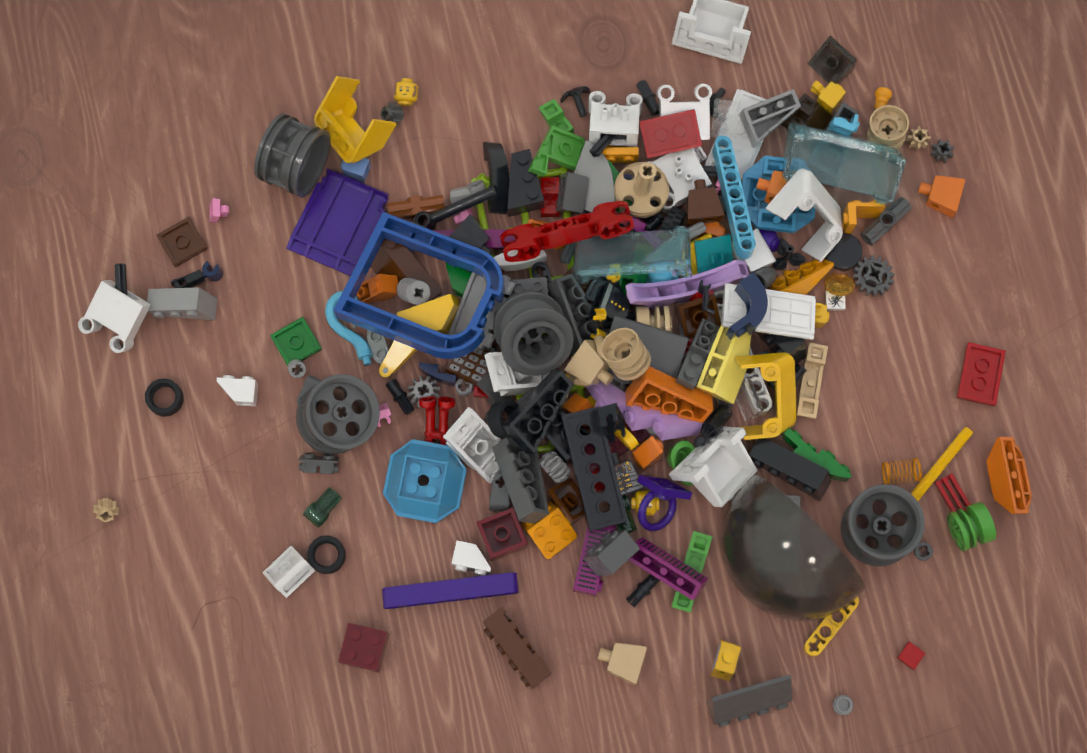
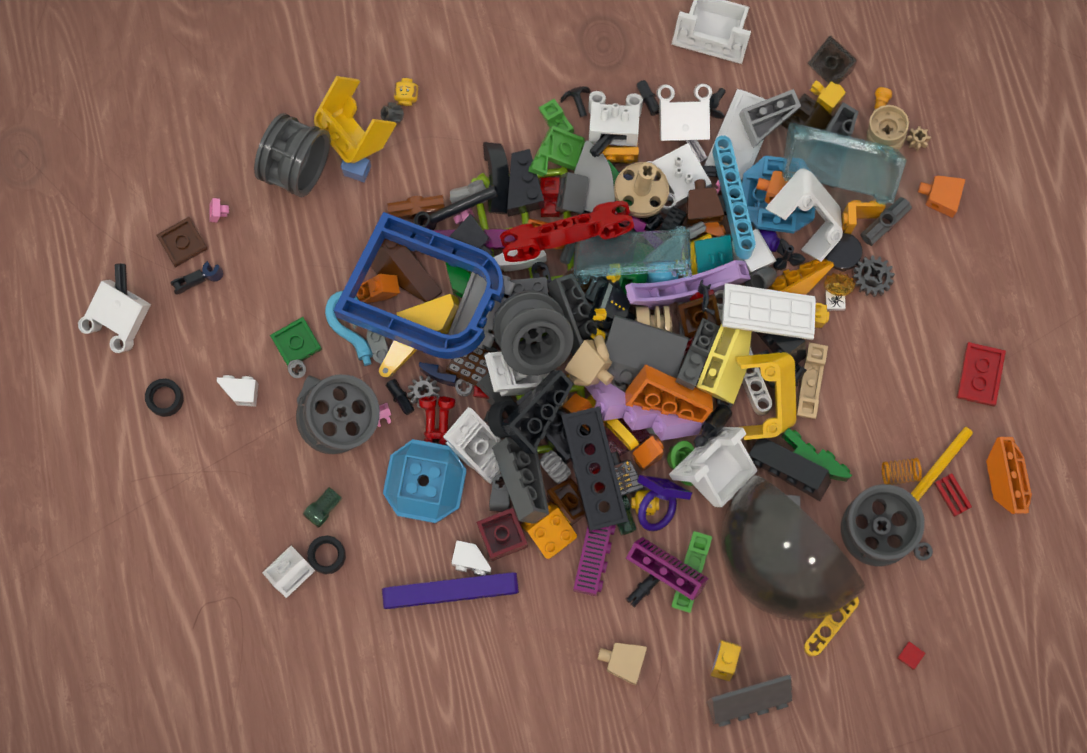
tan gear [93,498,119,522] -> none
light grey wedge [147,288,218,320] -> none
dark purple piece [286,168,389,276] -> none
dark grey hinge [298,453,340,474] -> none
dark red brick [338,623,389,673] -> none
light grey piece [397,278,430,305] -> none
reddish brown wedge [483,607,552,689] -> none
dark grey brick [583,530,640,577] -> none
black hinge [598,403,626,443] -> none
tan wheel [600,328,651,380] -> none
red plate [639,109,702,158] -> none
clear wing [711,98,747,139] -> none
dark blue arch [726,272,768,340] -> none
clear piece [736,379,764,422] -> none
medium azure bracket [828,114,860,137] -> none
light grey plate [833,695,853,715] -> none
dark grey gear [930,139,954,163] -> none
bright green wheel [947,502,996,552] -> none

